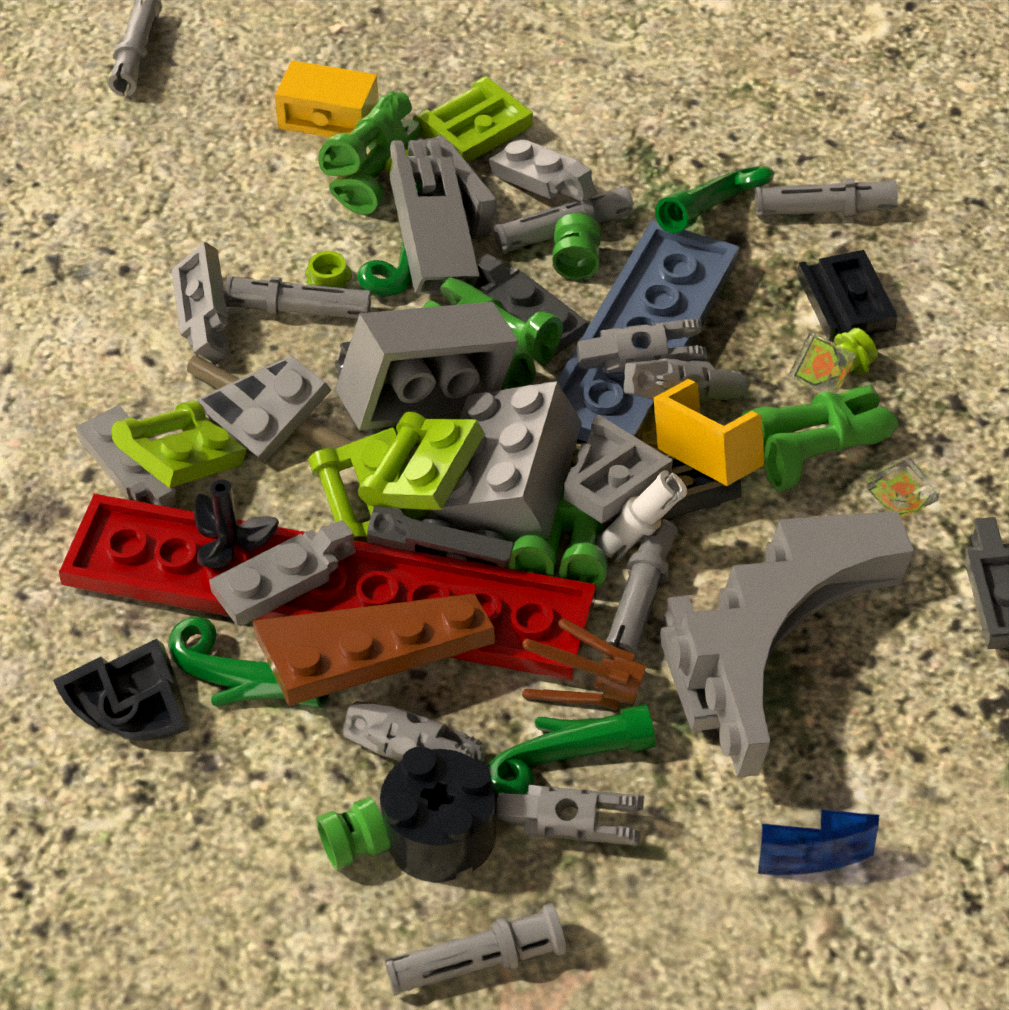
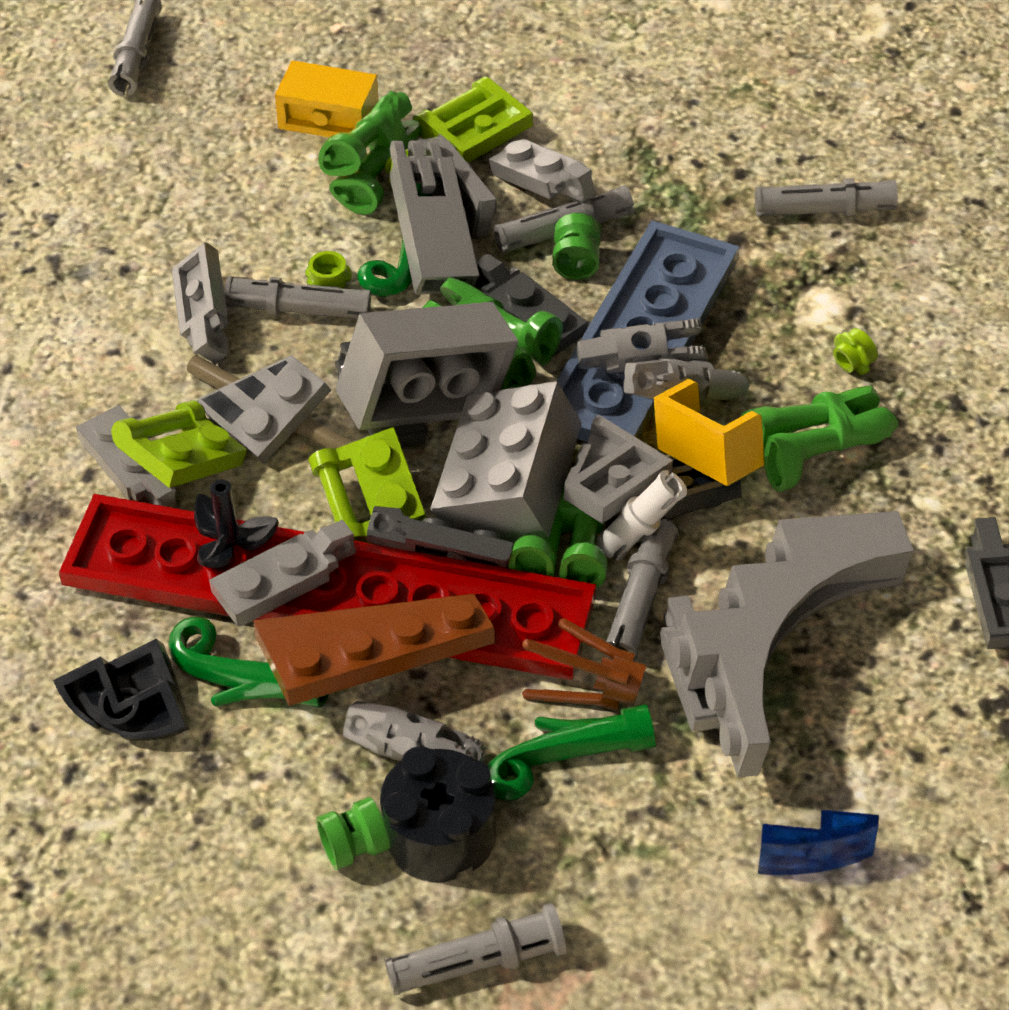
lime plate [358,411,485,510] -> none
light grey hinge [496,785,644,846] -> none
green plant [655,165,775,234] -> none
clear tile [788,332,857,394] -> none
black plate [797,250,897,343] -> none
clear tile [867,456,940,519] -> none

